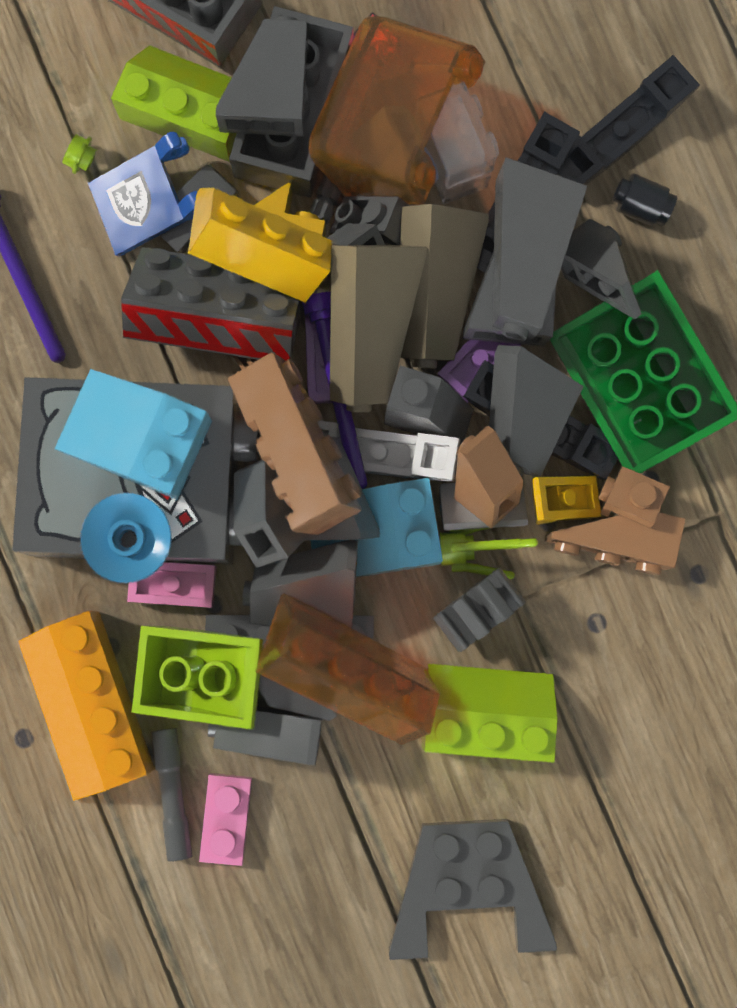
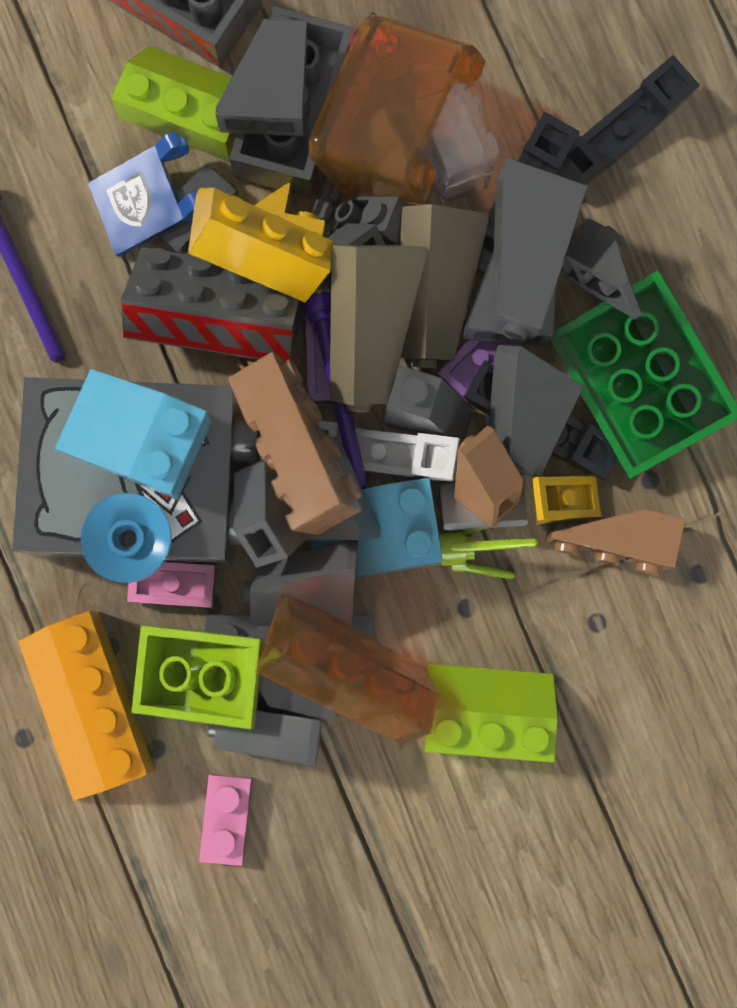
lime plate [62,134,97,174] -> none
dark grey piece [151,728,193,861] -> none
dark grey wing [389,819,557,960] -> none
dark grey gear [433,568,526,652] -> none
medium nougat bracket [598,466,670,528] -> none
black brick [613,173,677,226] -> none

